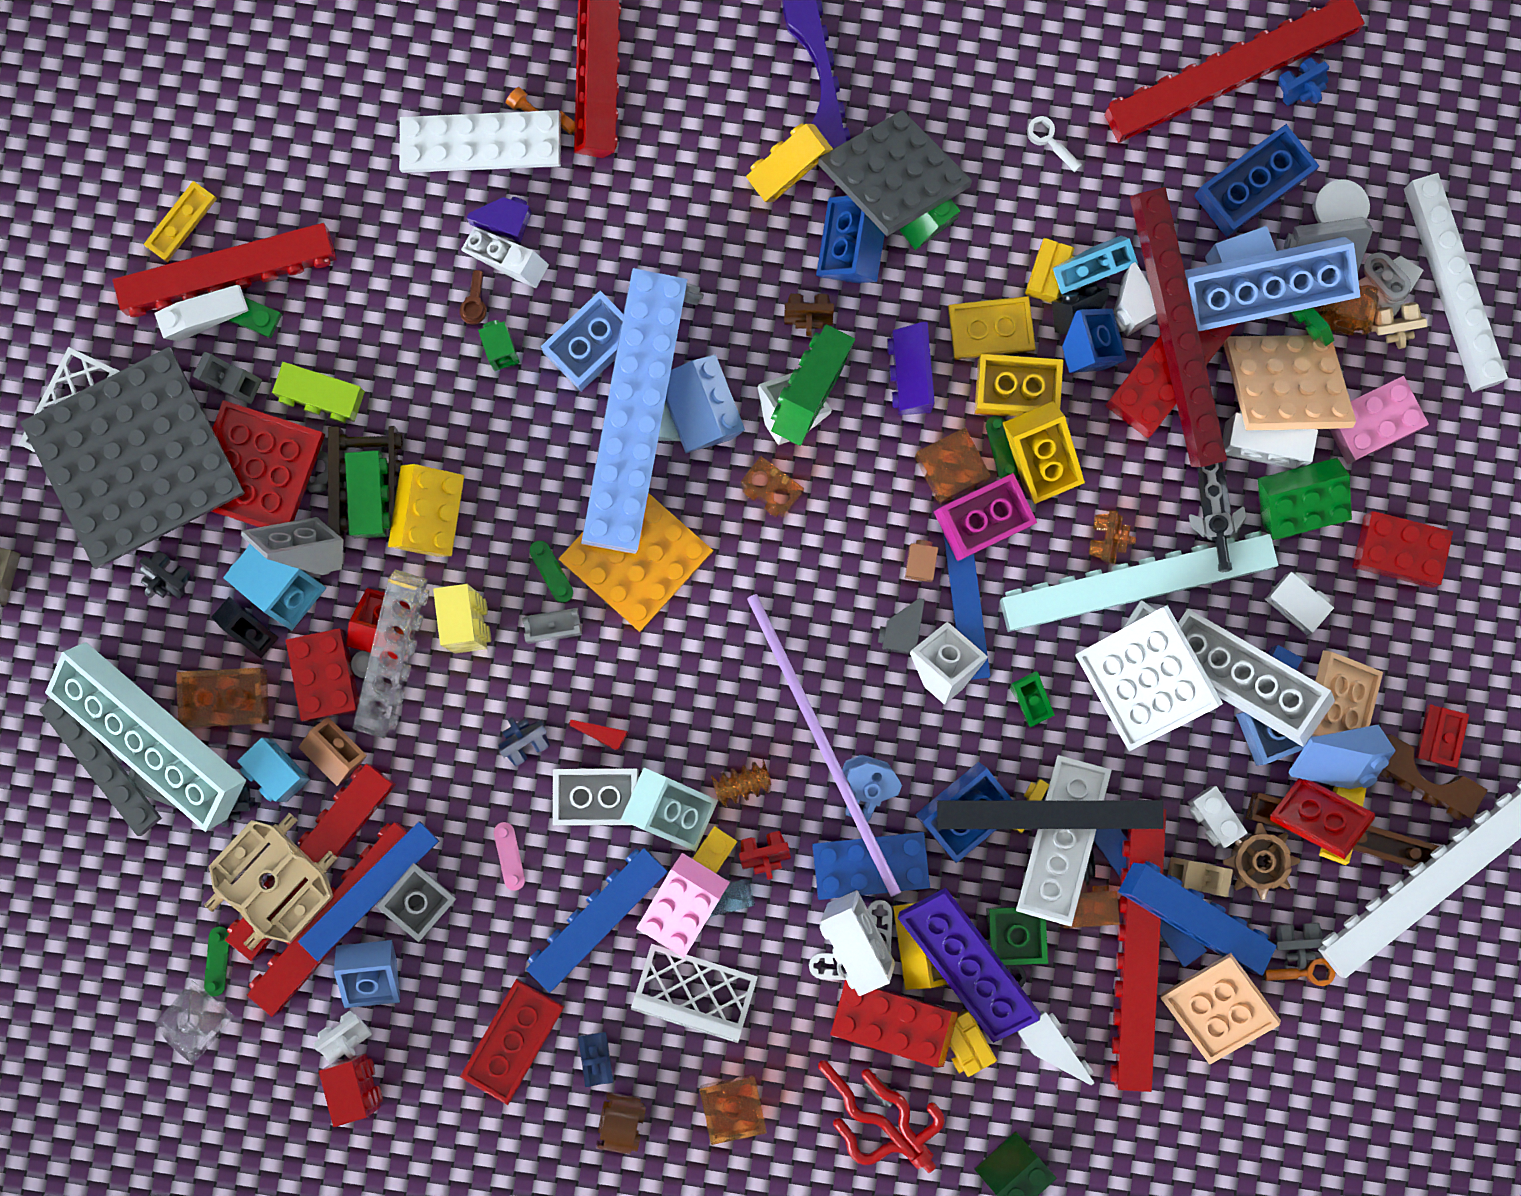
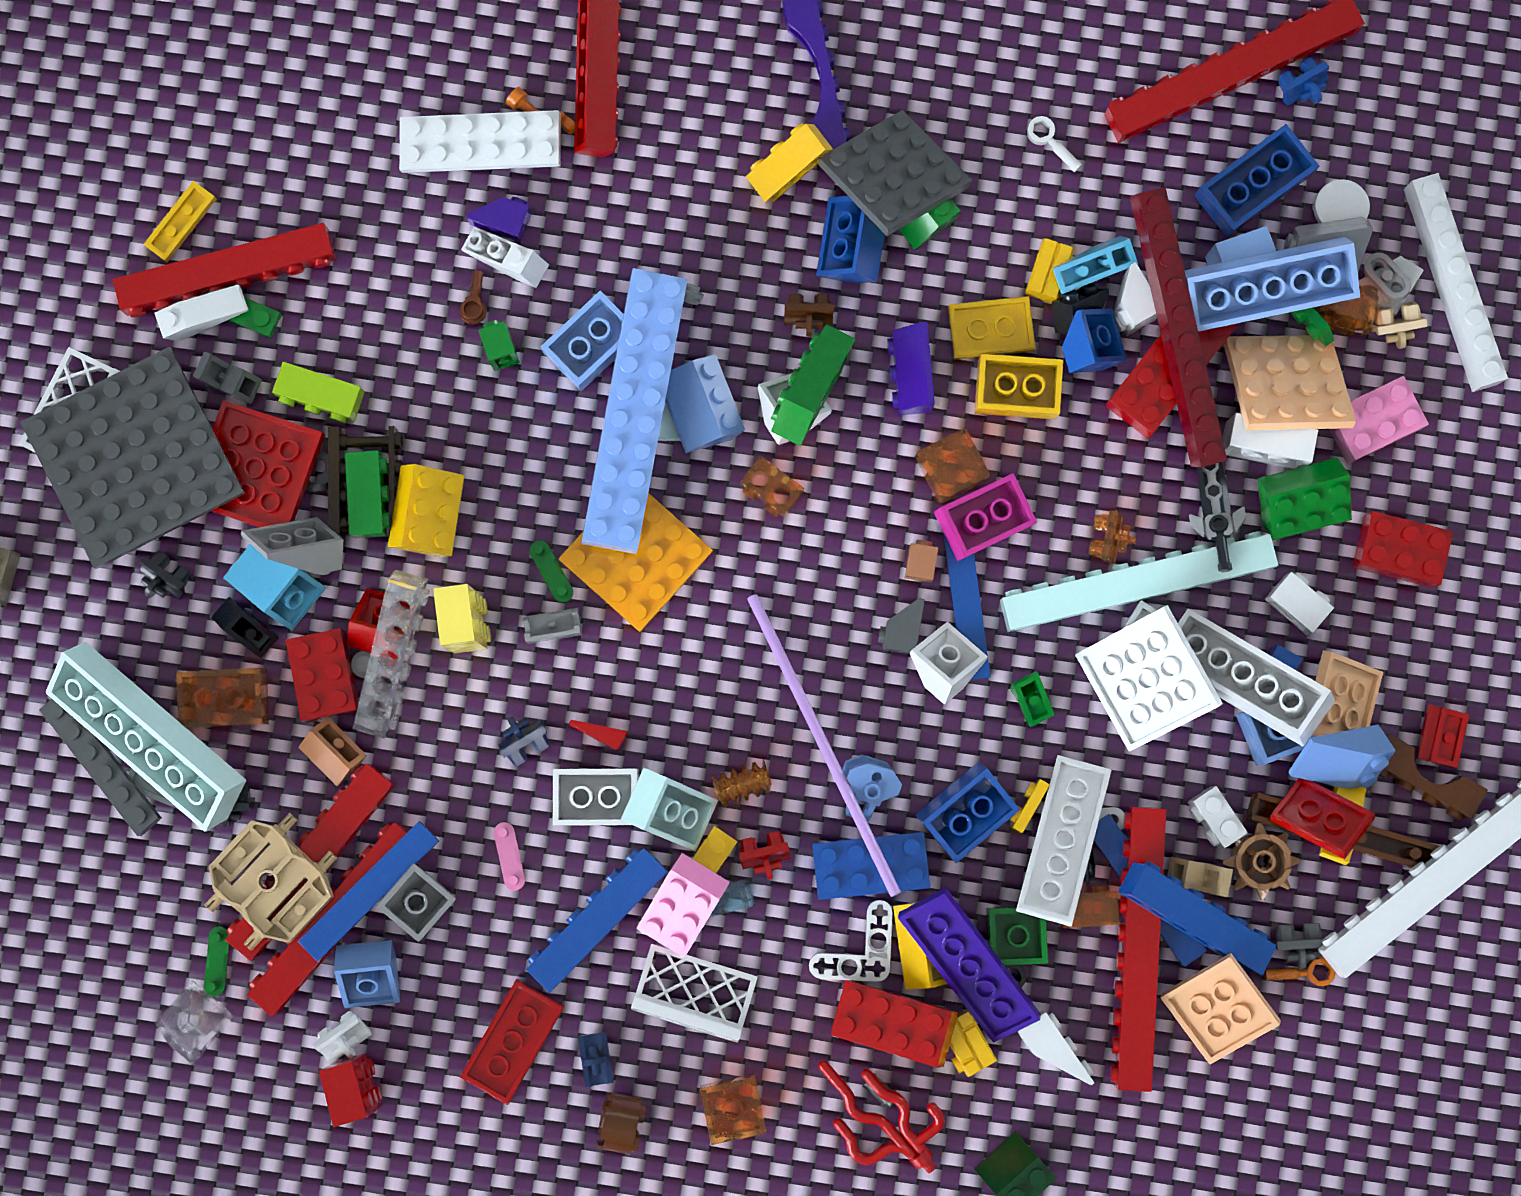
medium azure brick [238,738,311,802] -> none
white brick [820,890,895,996] -> none
black tile [937,800,1163,829] -> none
green piece [985,416,1018,479] -> none
yellow brick [1003,401,1085,504] -> none

